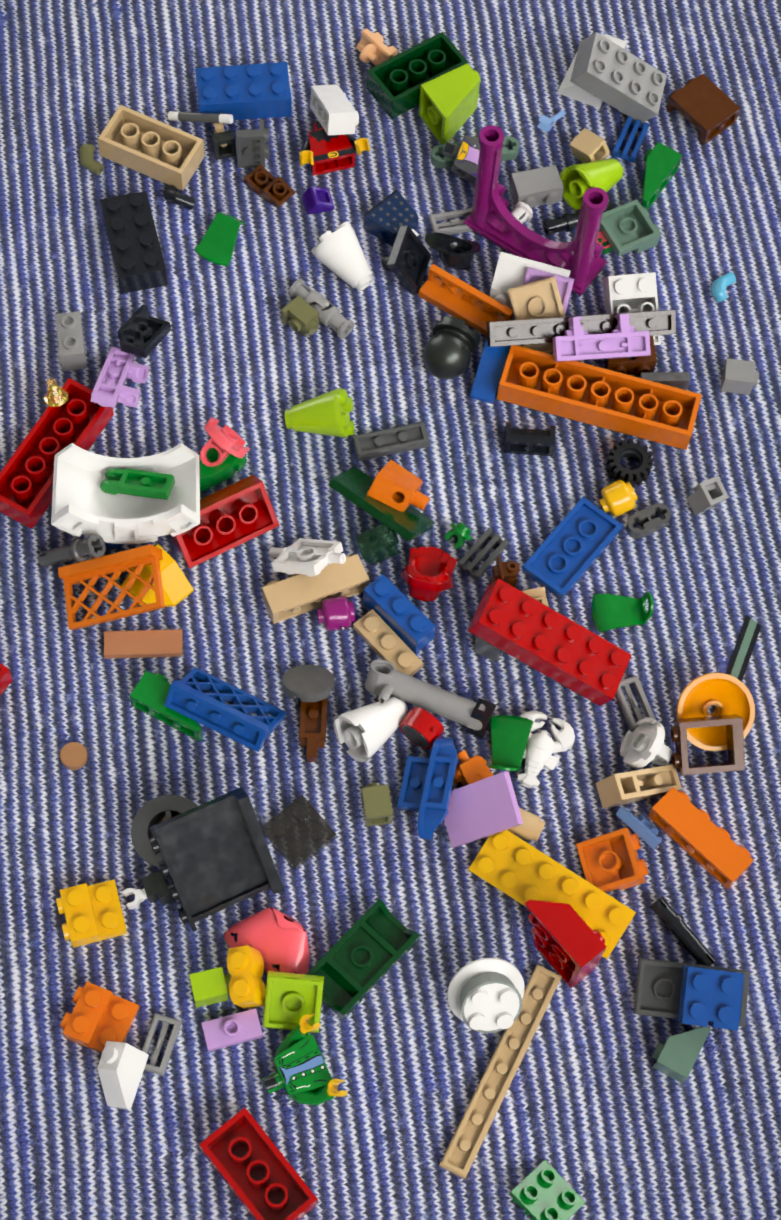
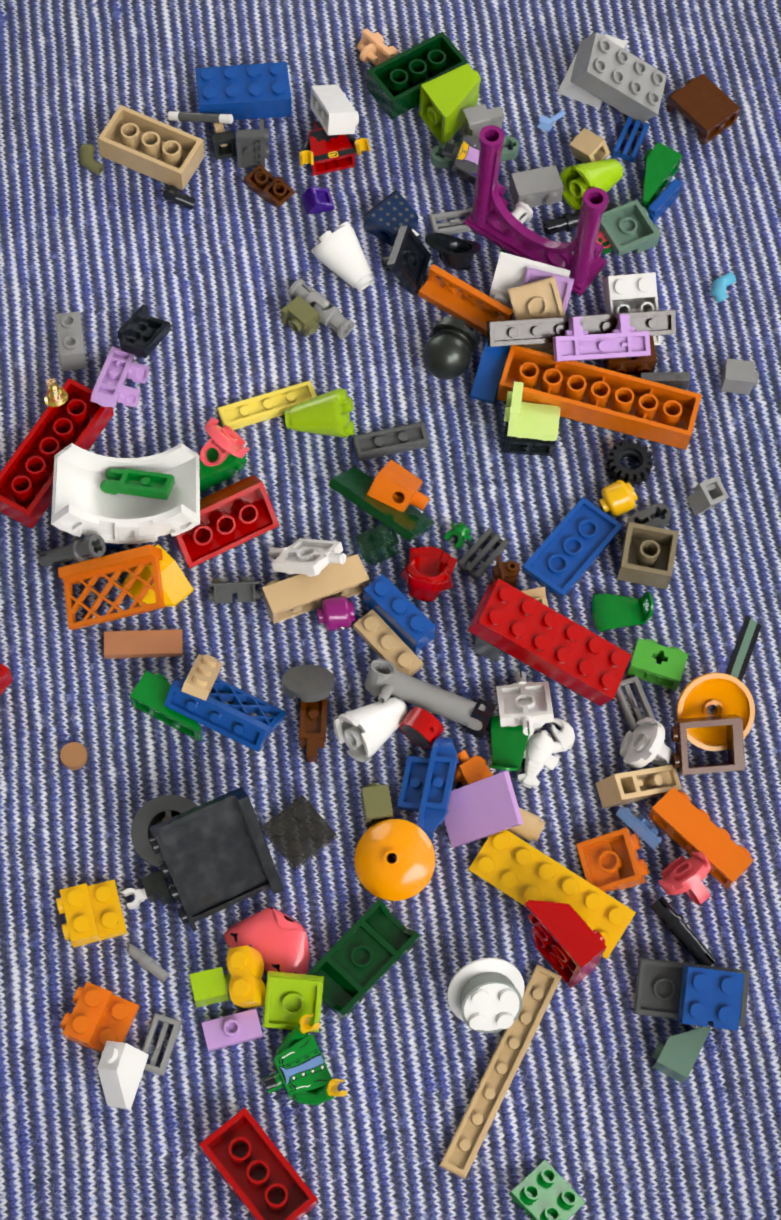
black brick [100,191,167,294] -> none
green piece [195,212,245,266] -> none
none -> light grey piece [127,943,169,983]
none -> tan plate [181,654,223,701]
none -> dark grey hinge [208,577,261,604]
none -> light yellow tile [217,380,317,430]
none -> light orange dish [354,819,436,901]
none -> light grey piece [460,104,505,139]
none -> white plate [496,671,554,736]
none -> yellowish green bracket [504,381,561,441]
none -> dark tan brick [617,522,679,589]
none -> bright green brick [627,638,688,691]
none -> blue tile [647,179,682,224]
none -> coral tile [658,851,711,906]

